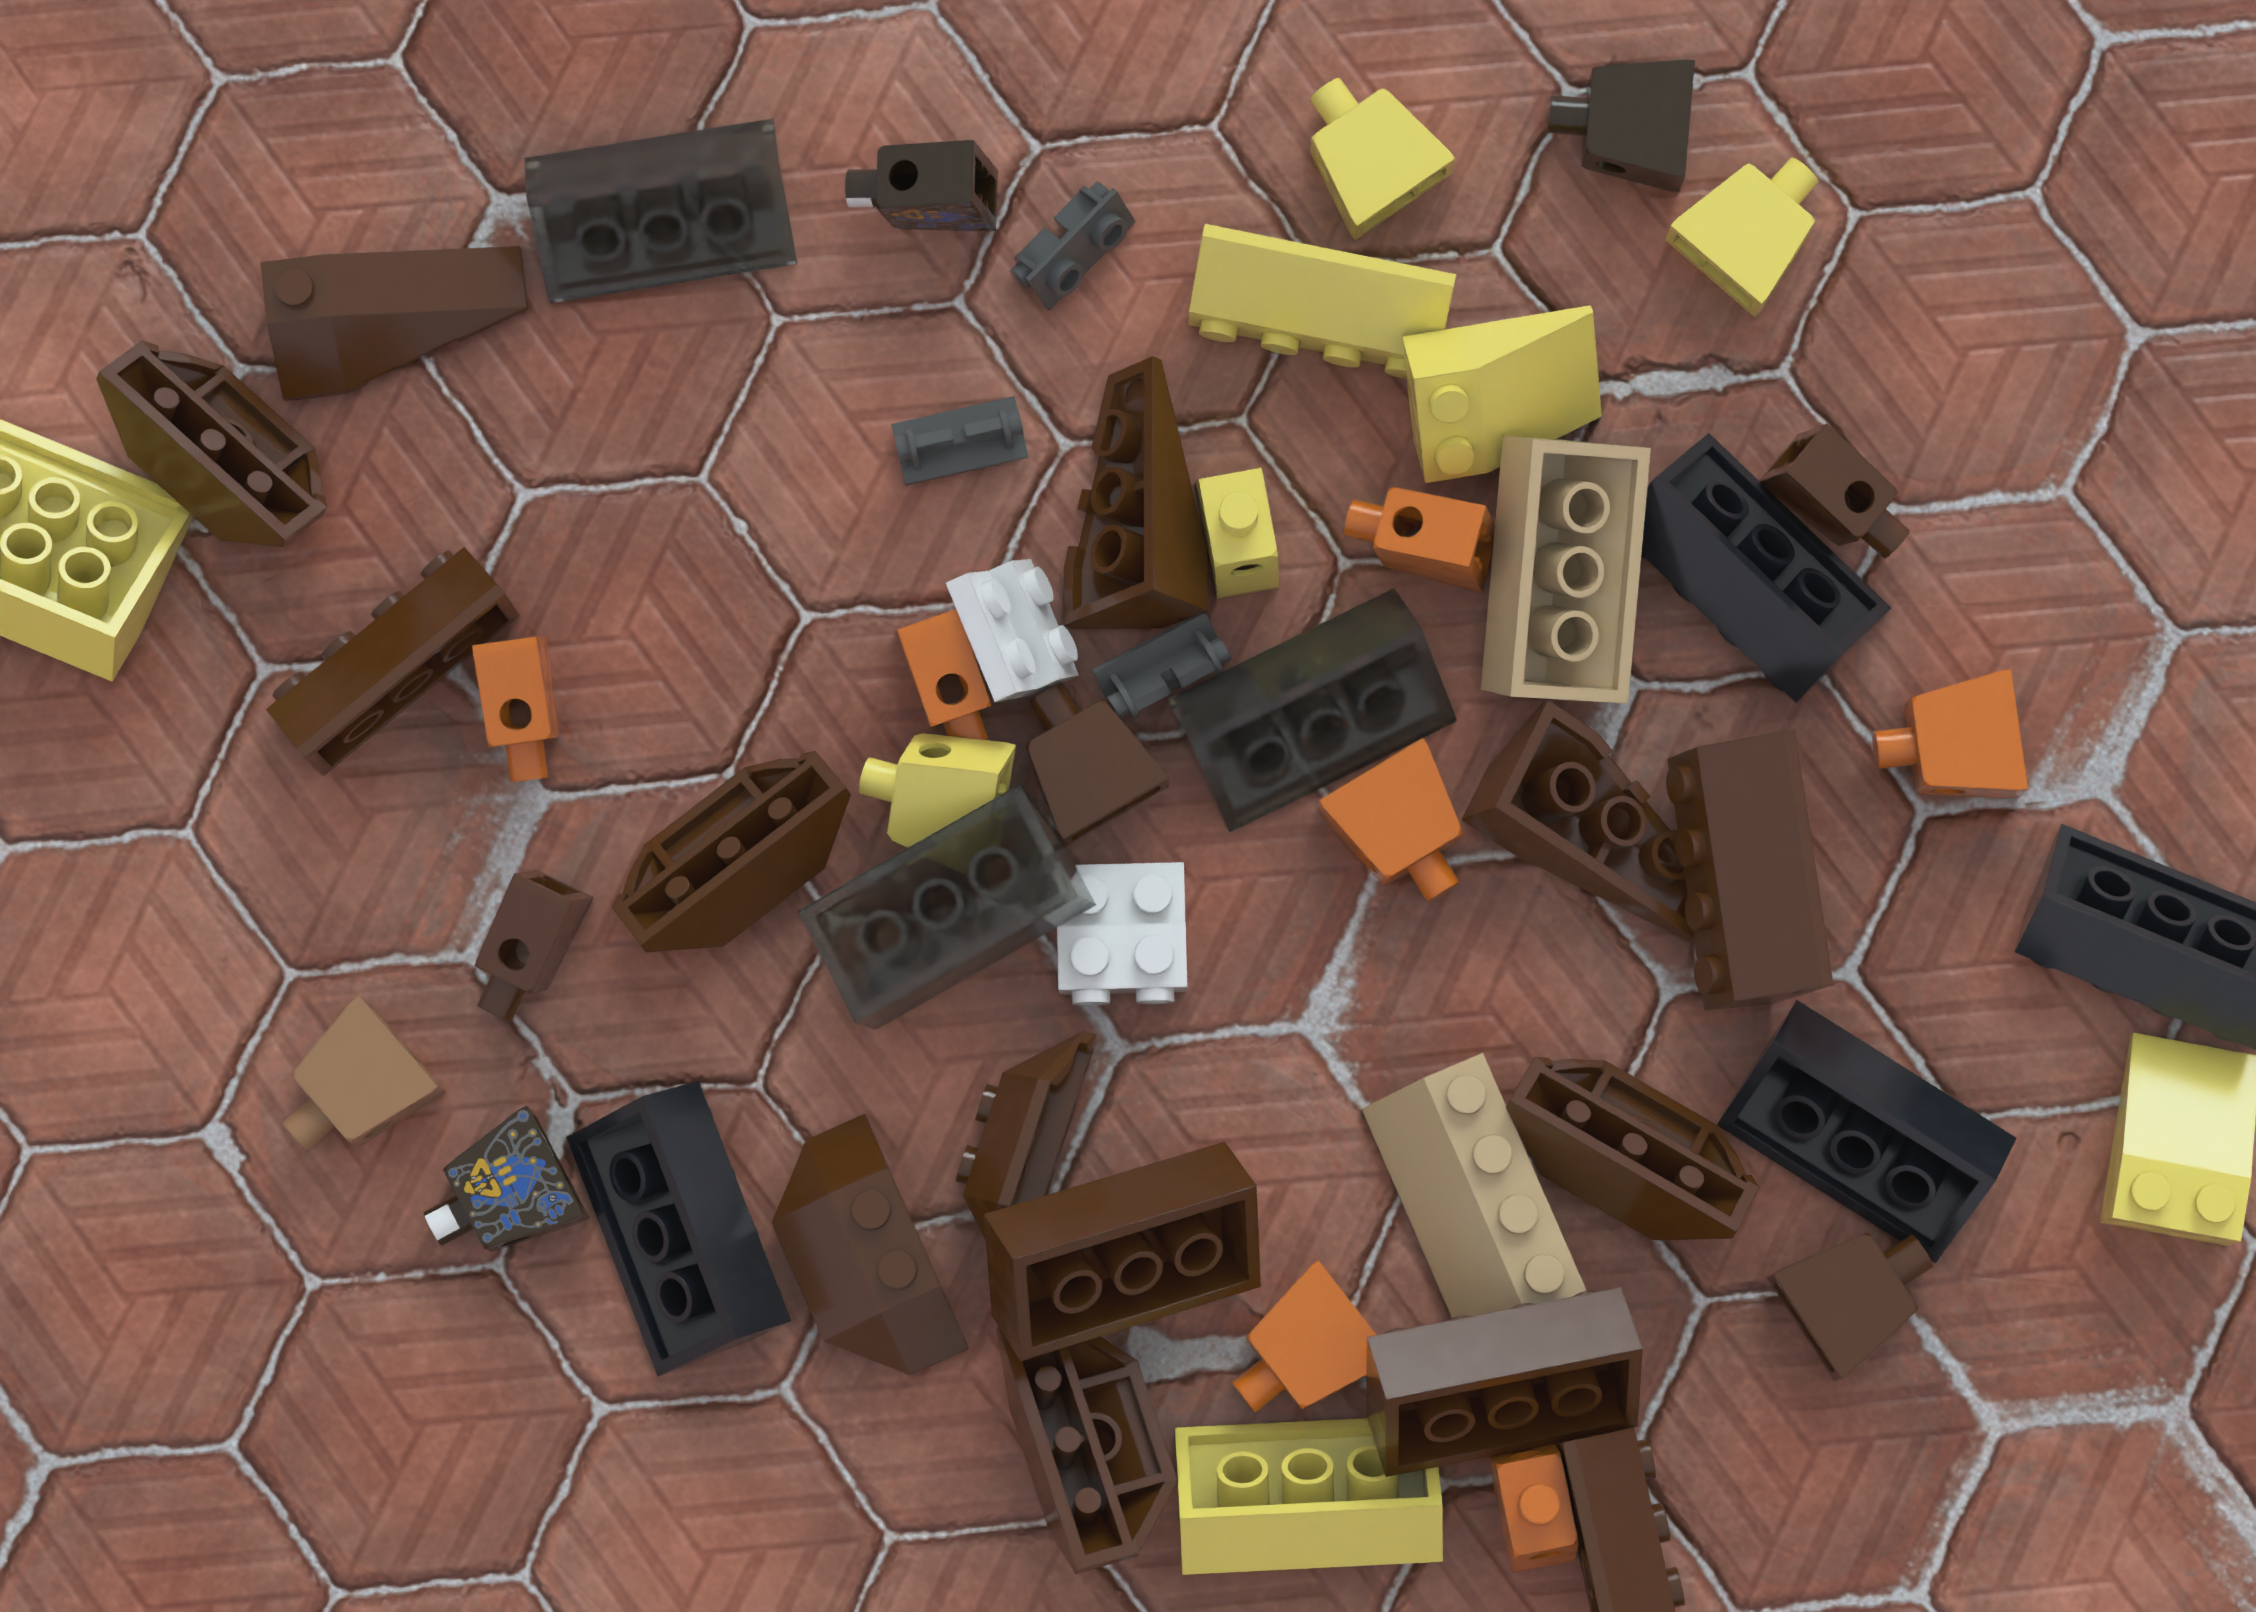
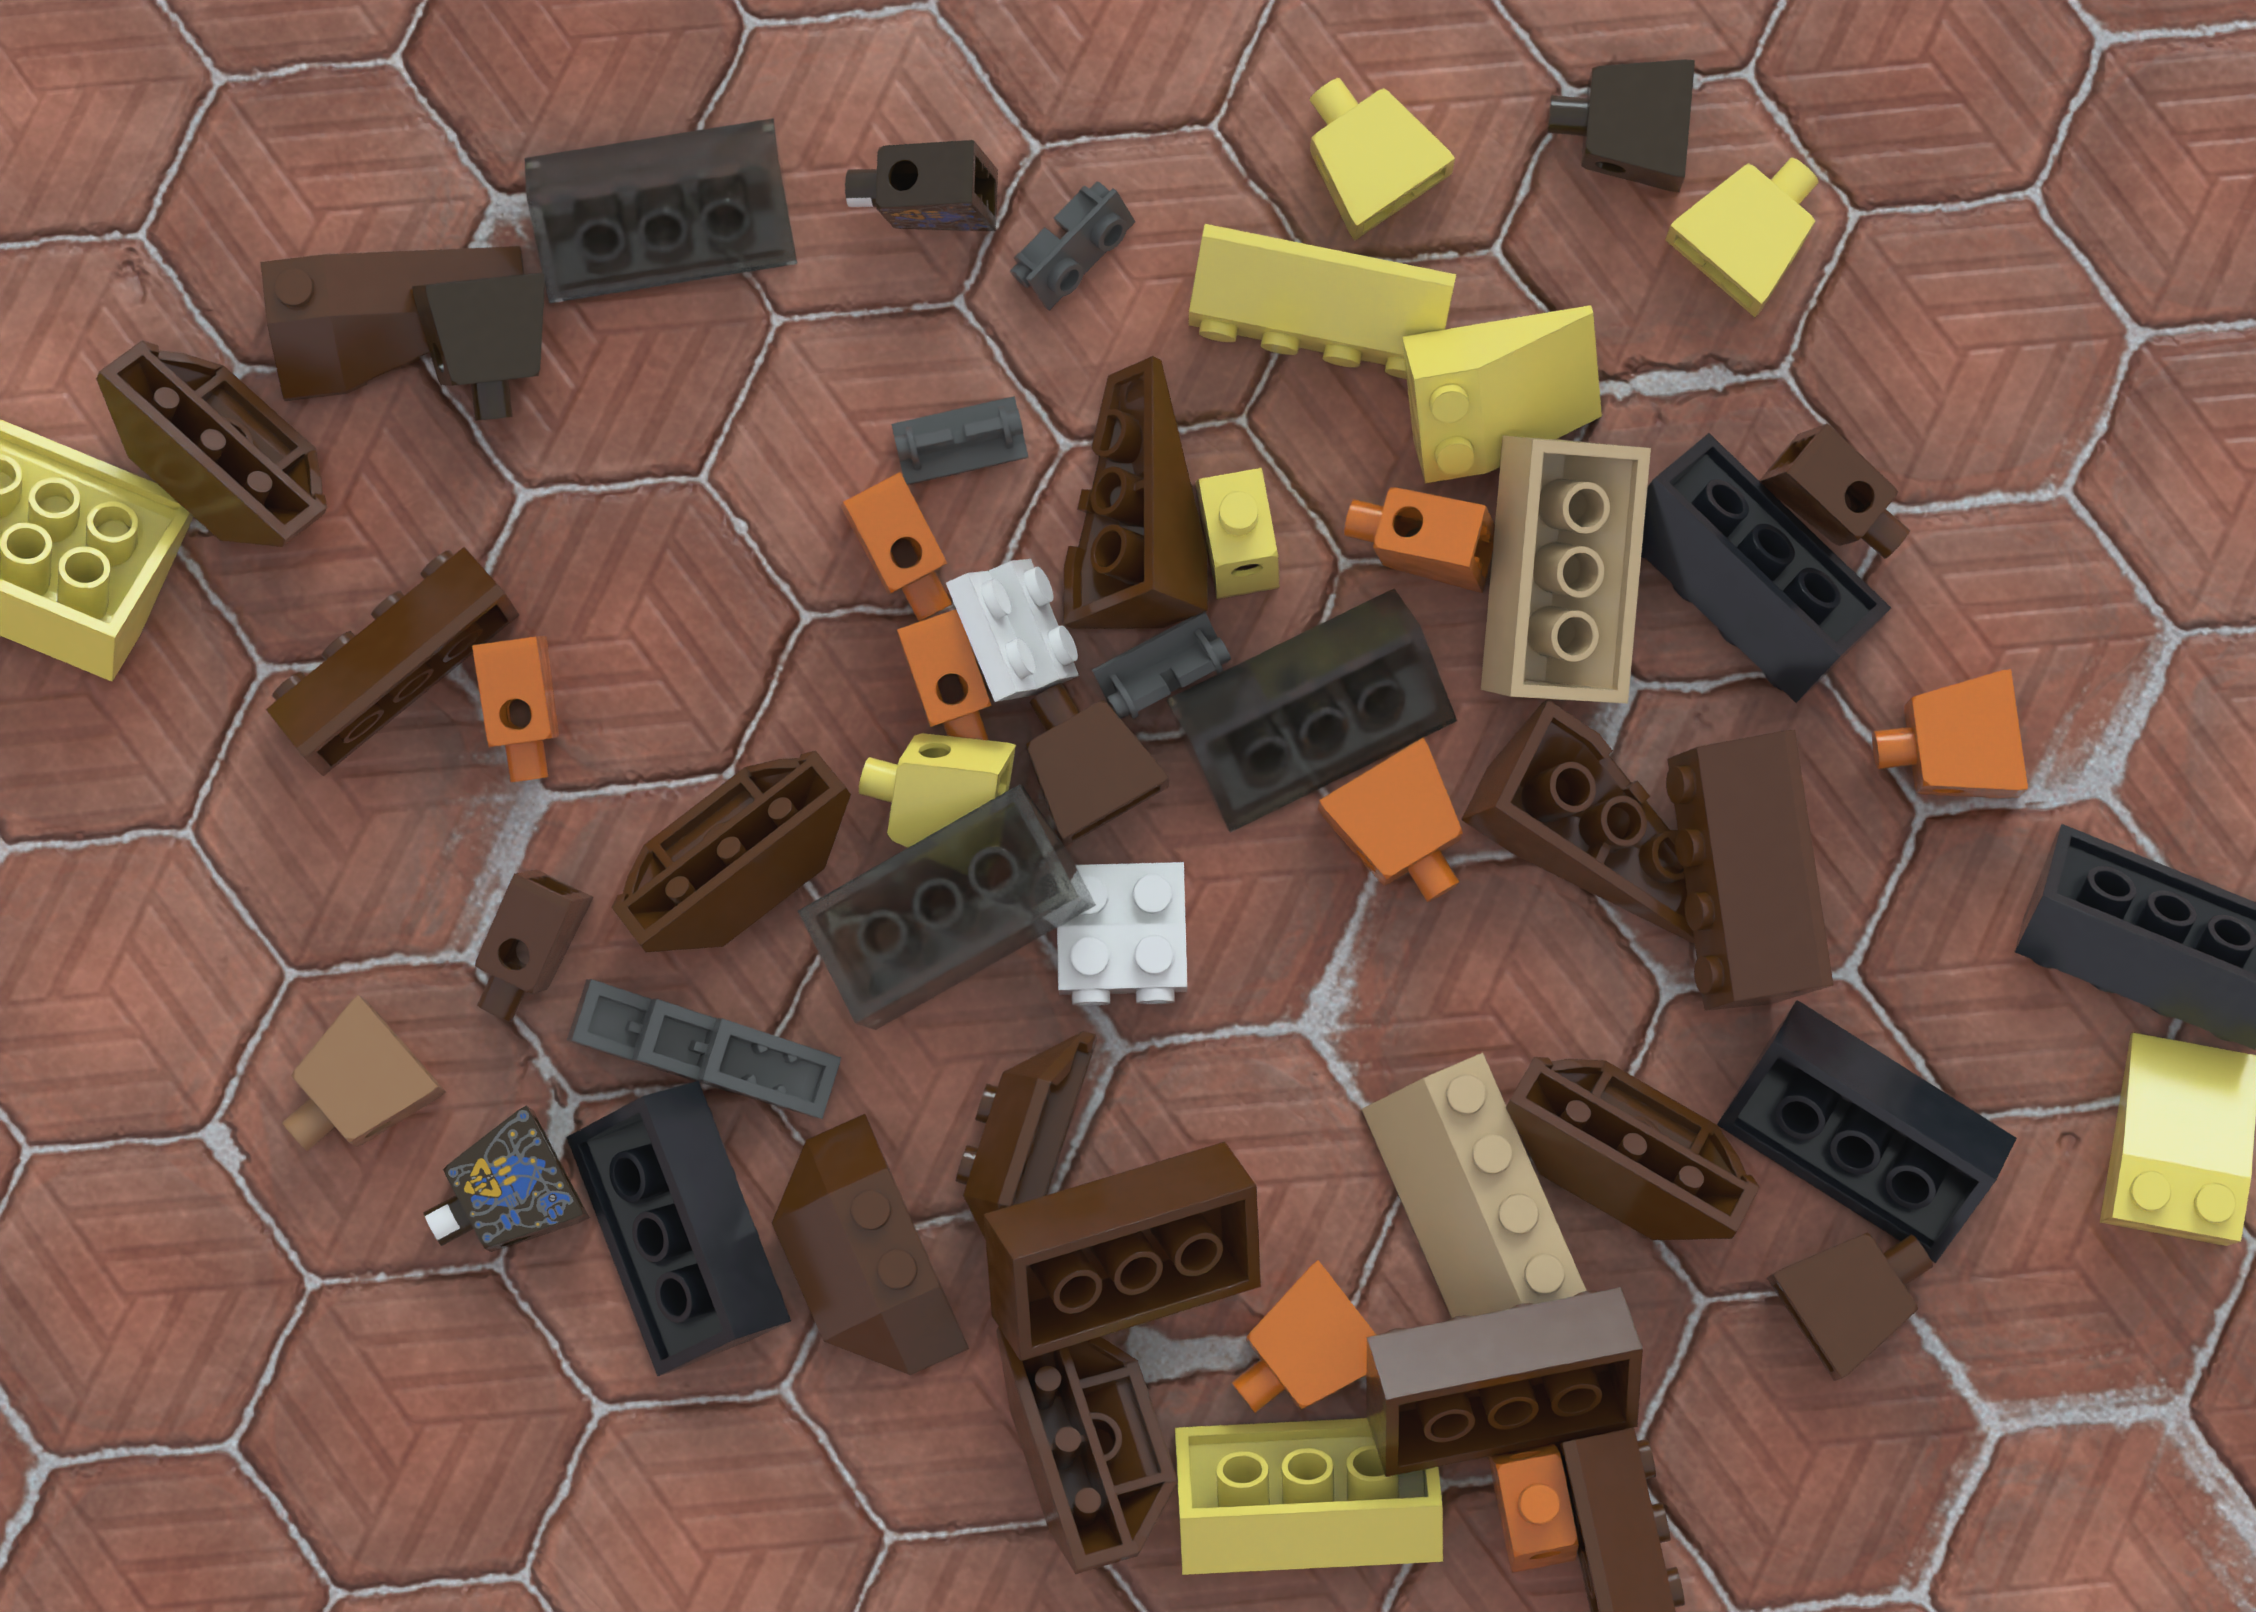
none -> dark brown torso [412,273,545,421]
none -> dark grey slope [567,979,841,1119]
none -> orange torso [841,472,952,622]

